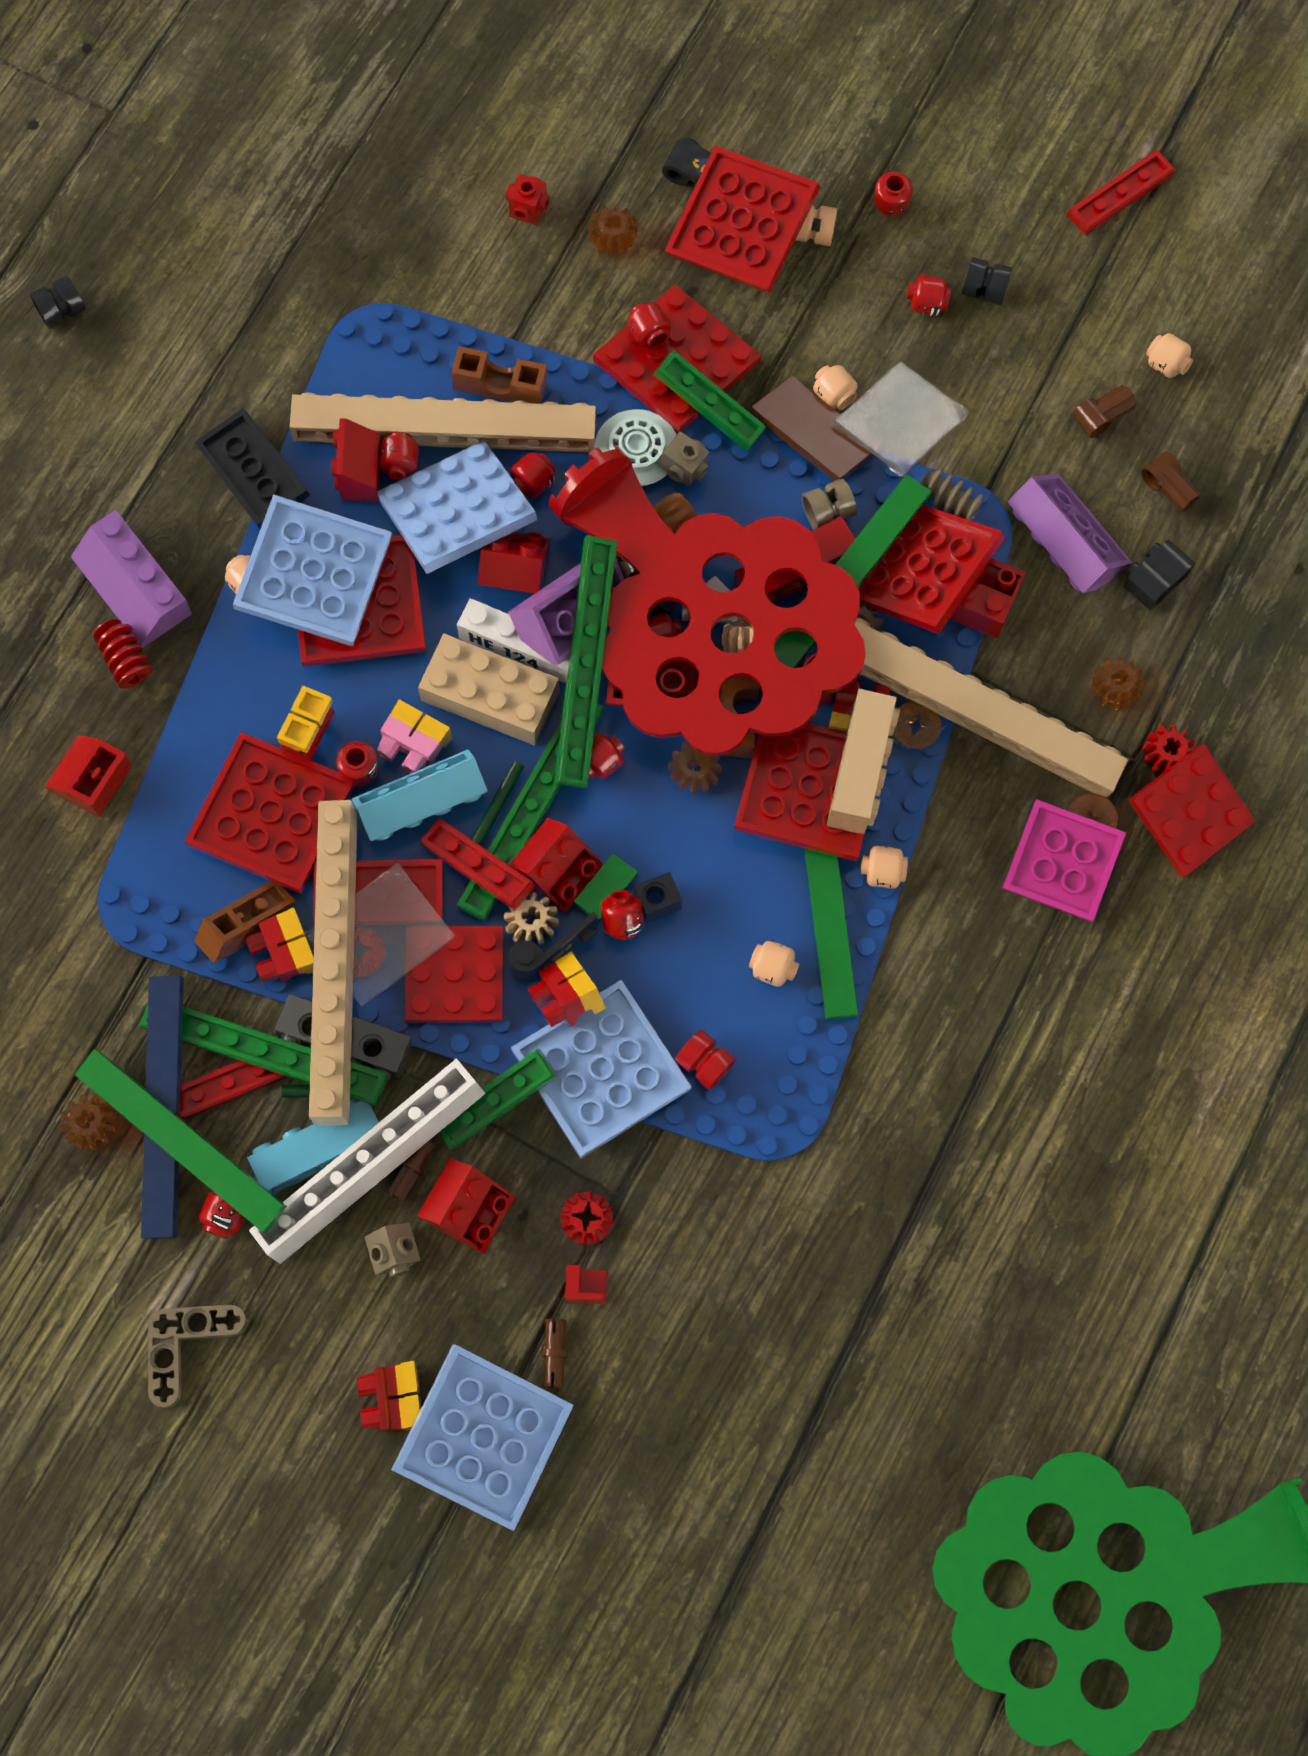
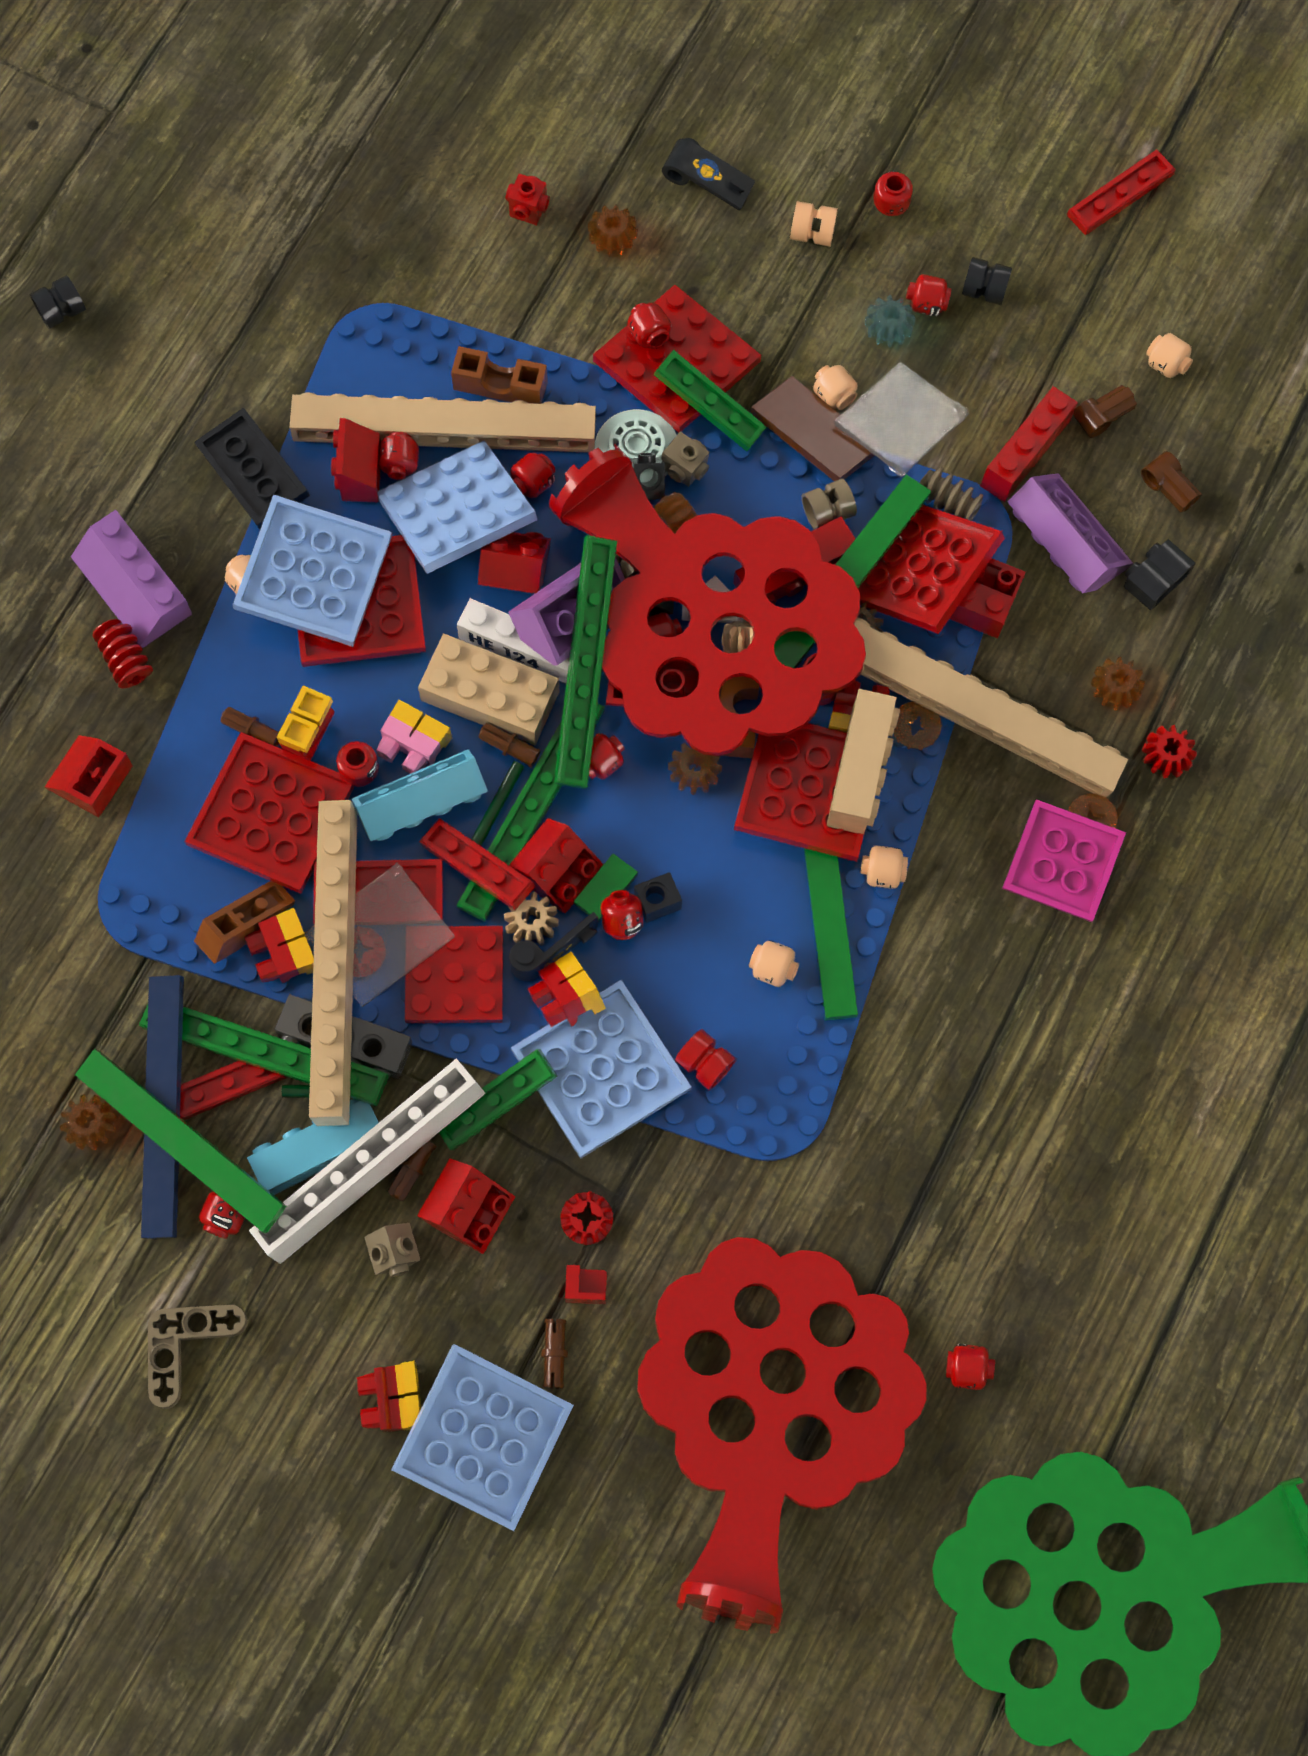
red plate [665,146,821,294] -> none
red plate [1129,744,1256,877] -> none
none -> reddish brown axle [220,707,279,747]
none -> reddish brown axle [479,723,541,767]
none -> black brick [630,453,665,500]
none -> red piece [637,1237,926,1633]
none -> clear light blue gear [864,294,915,348]
none -> red head [946,1344,995,1390]
none -> red brick [980,386,1078,502]

